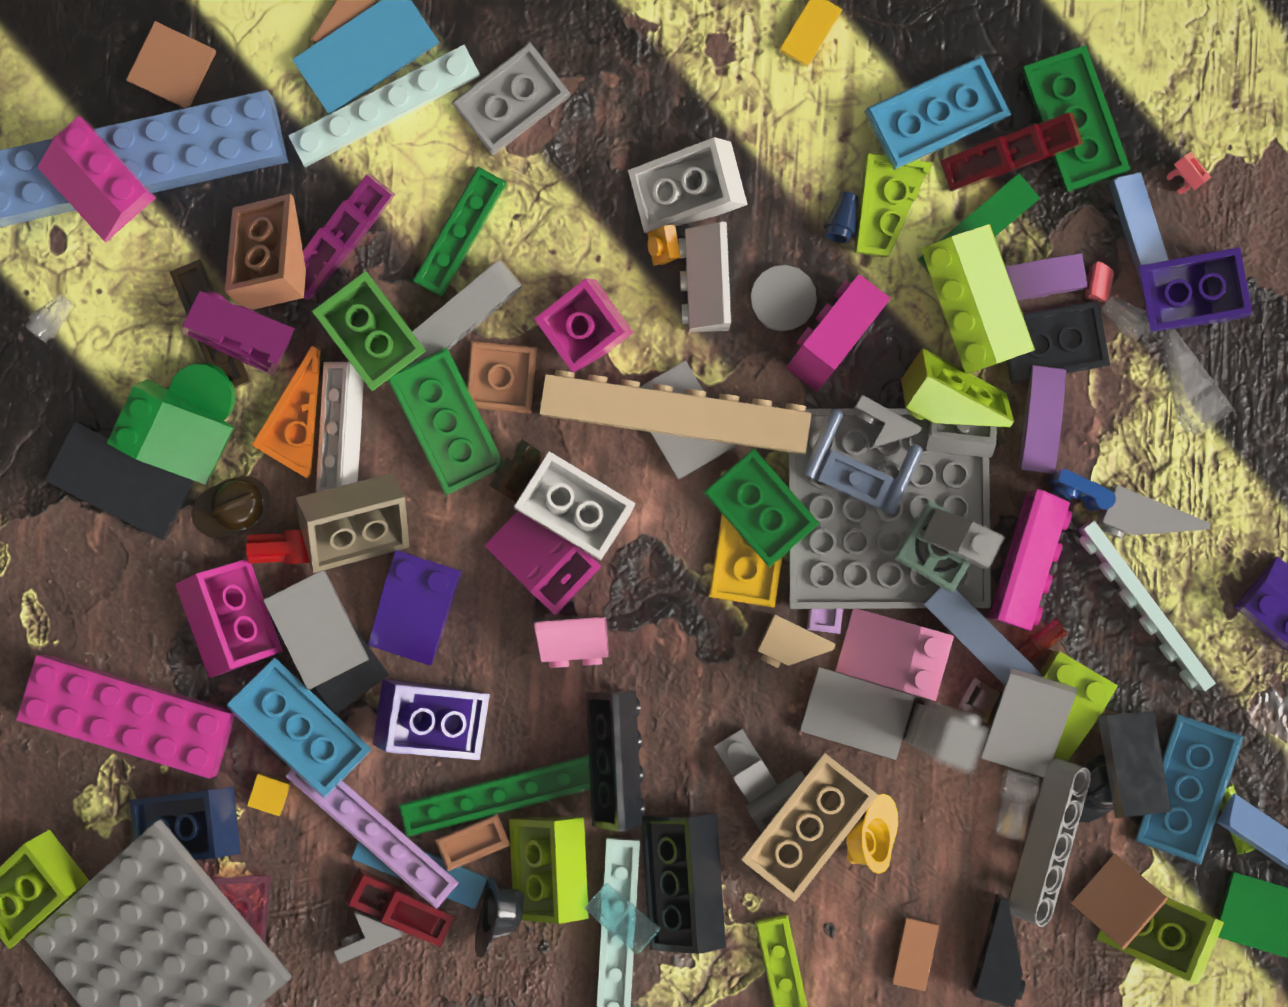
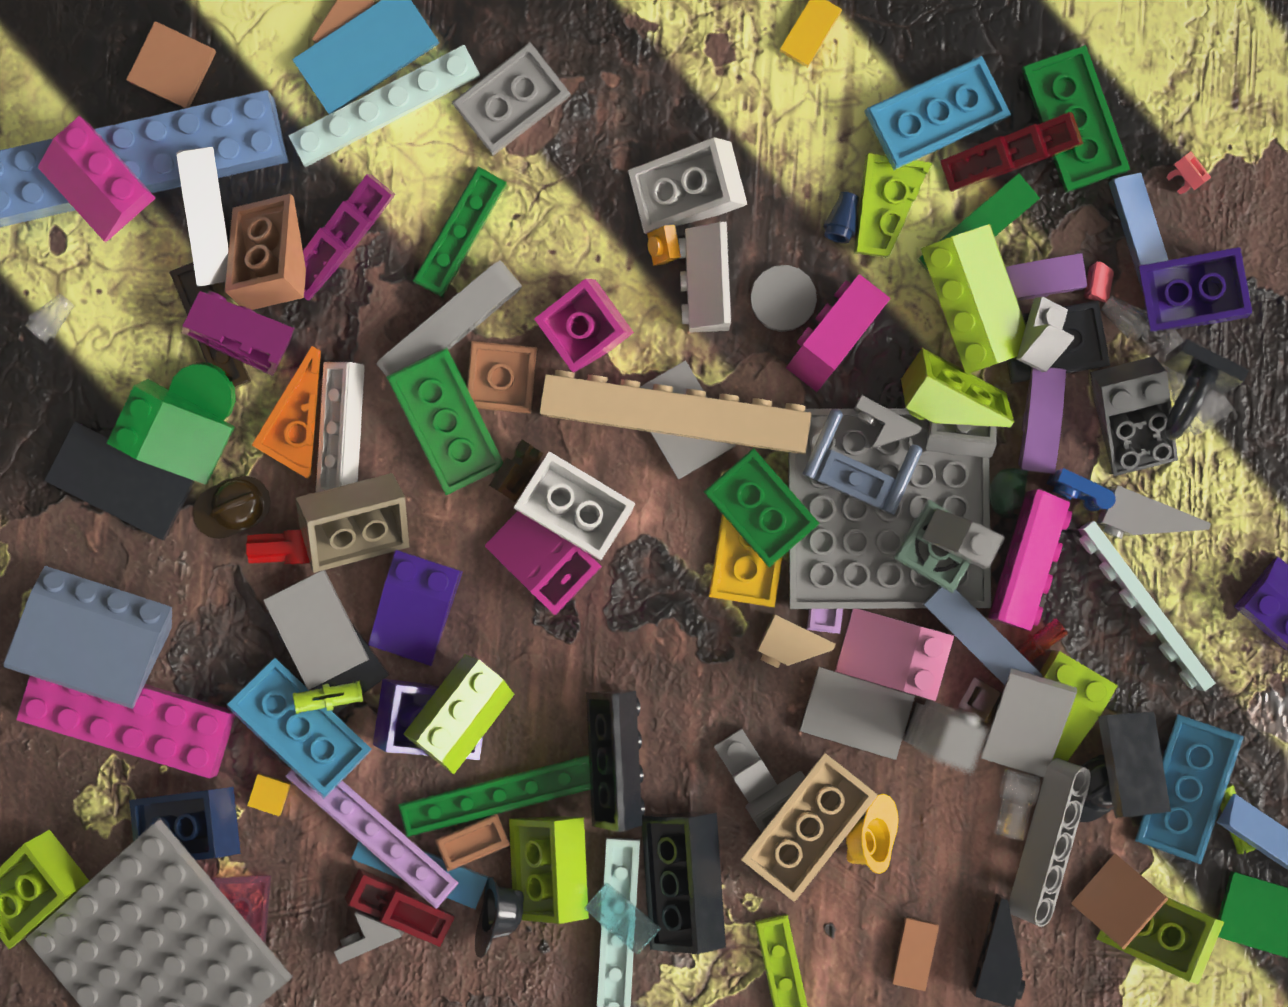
dark pink slope [175,559,283,678] -> none
bright green slope [312,271,426,391] -> none
bright pink slope [535,617,609,668] -> none
none -> sand blue slope [4,566,172,709]
none -> white slope [176,147,229,286]
none -> lime pin [293,681,363,714]
none -> lime slope [403,654,515,774]
none -> clear green hair [989,468,1028,518]
none -> slope [1017,296,1074,372]
none -> dark grey slope [1090,356,1178,476]
none -> black tile [1163,339,1249,440]

